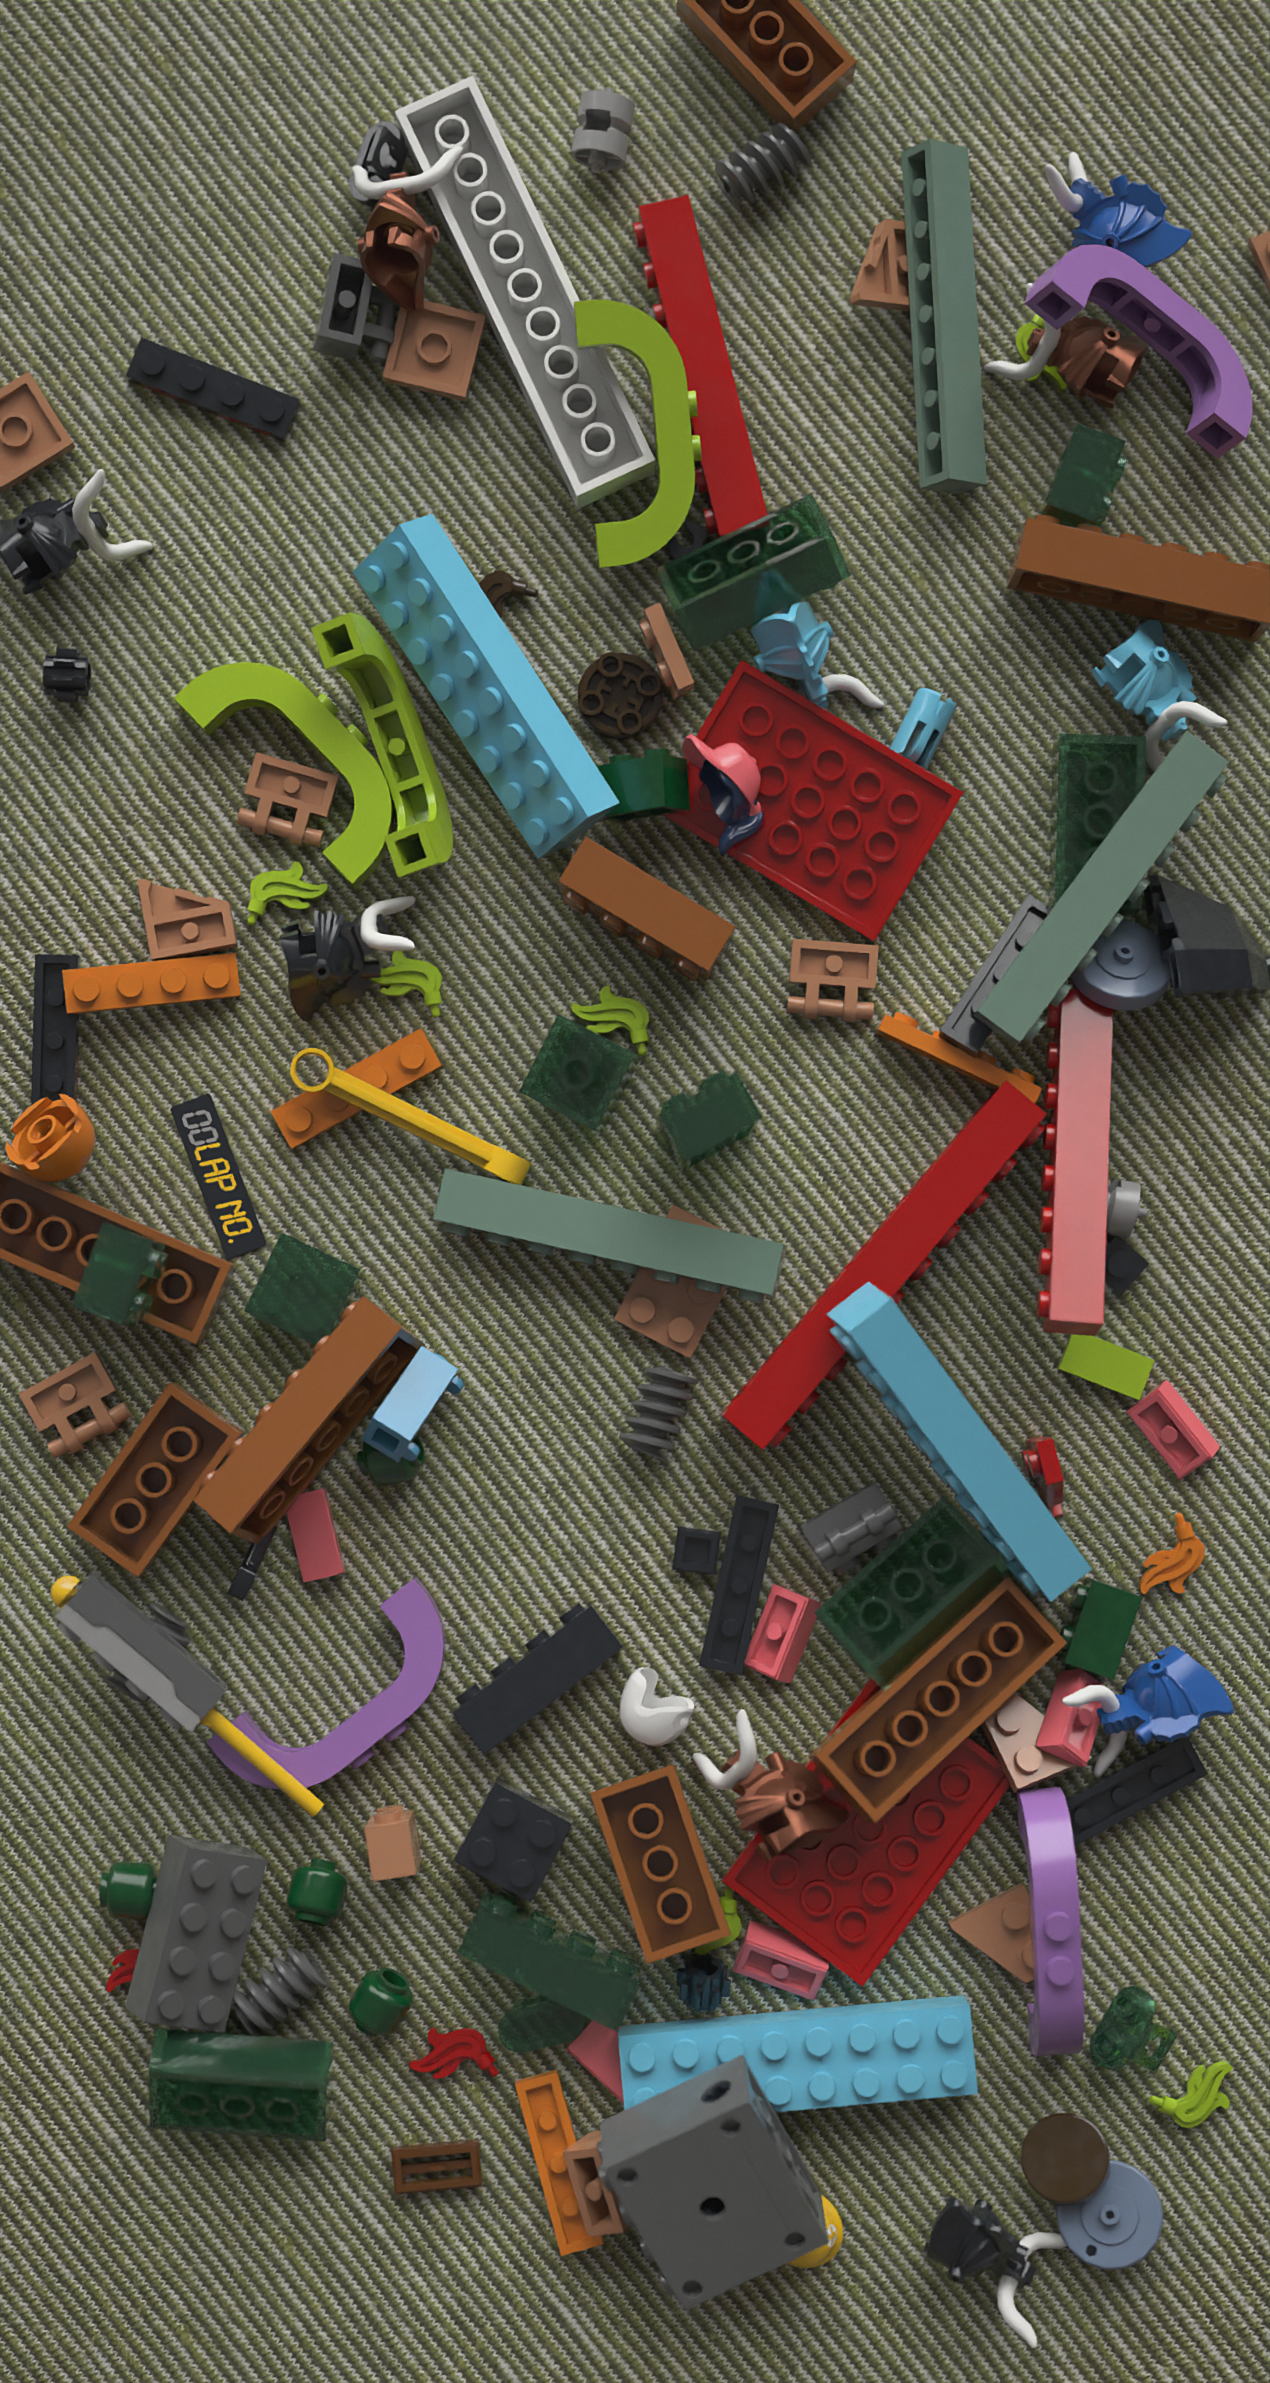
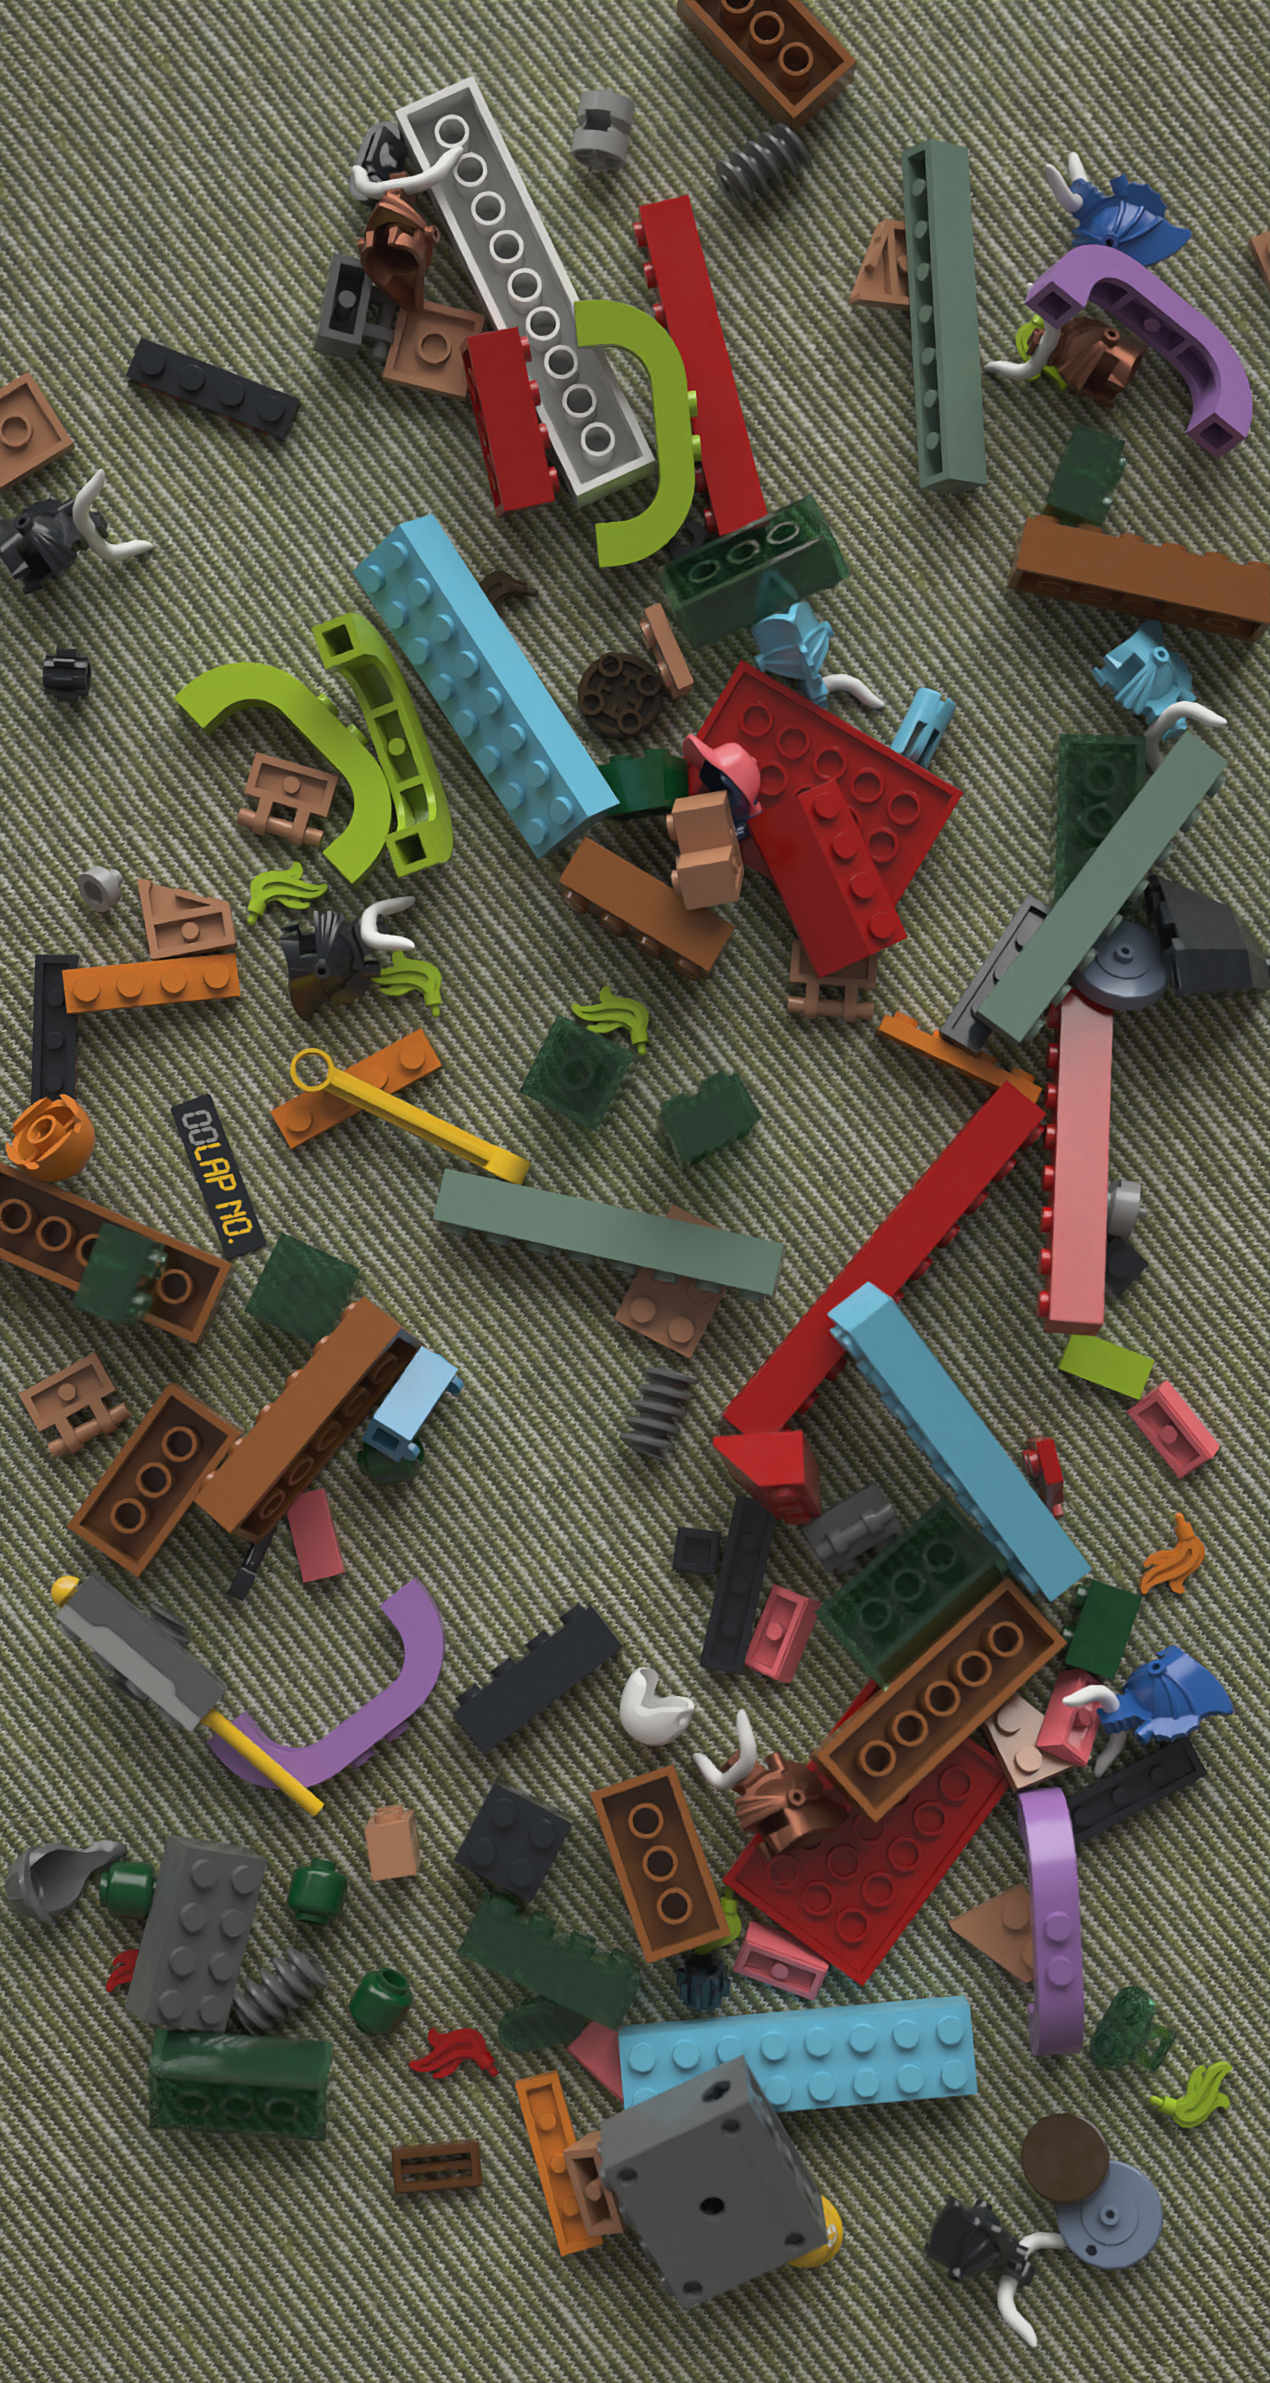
none -> dark grey piece [4,1840,127,1923]
none -> light grey tile [77,866,123,912]
none -> red slope [459,326,560,518]
none -> nougat brick [667,790,744,910]
none -> red slope [713,1431,822,1525]
none -> red slope [745,778,908,979]

